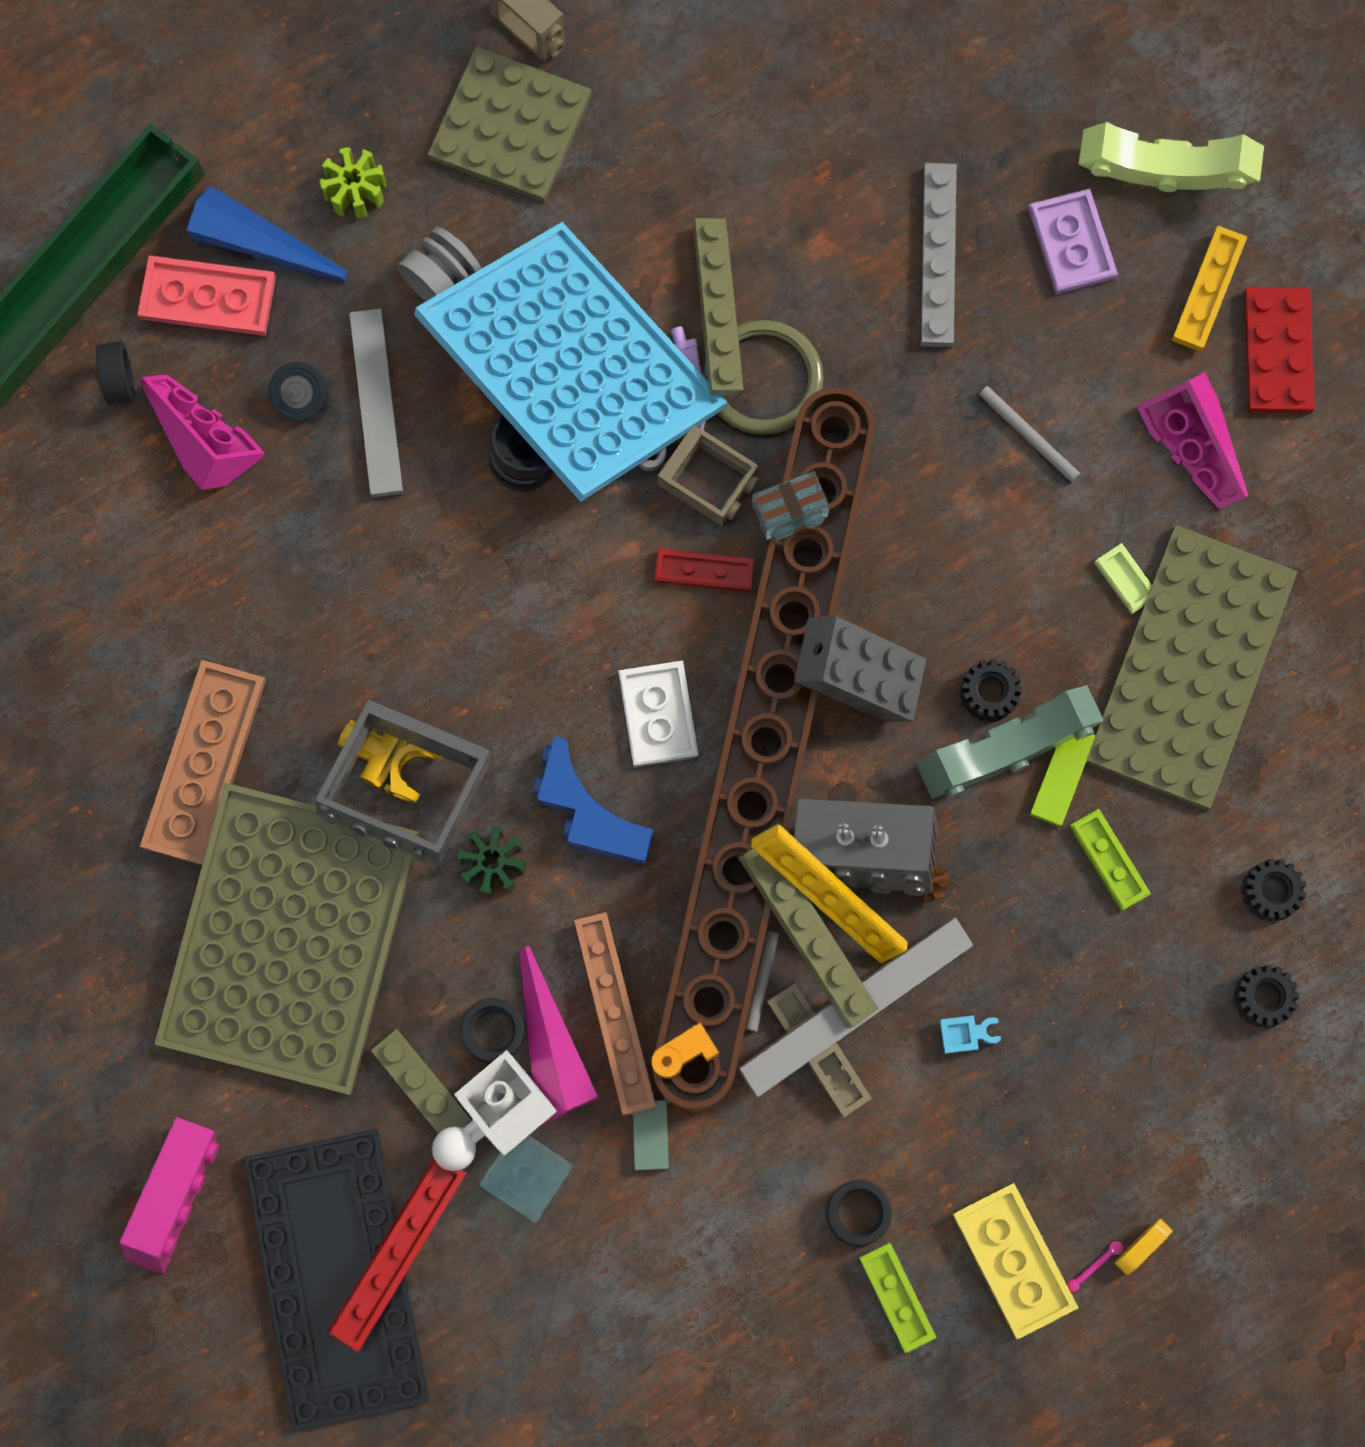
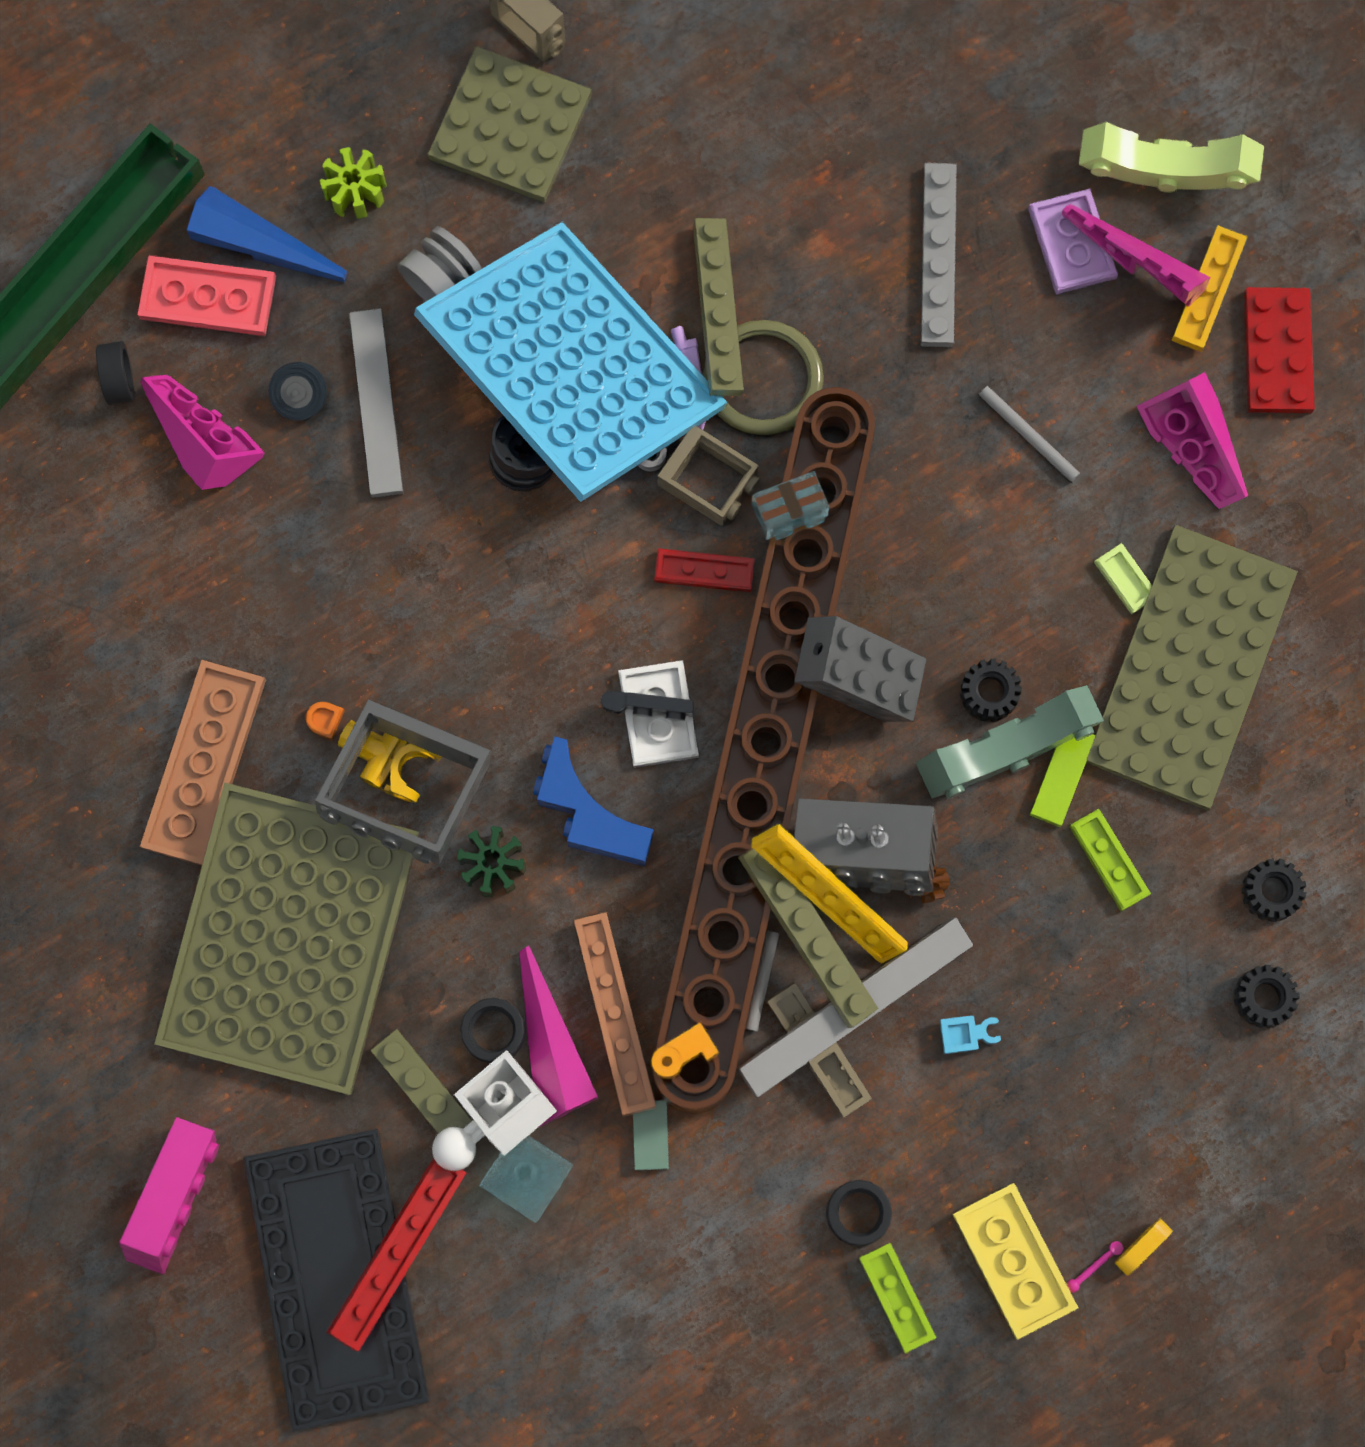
none -> orange tile [306,702,345,741]
none -> black hinge [600,691,694,721]
none -> dark pink wedge [1062,204,1211,307]

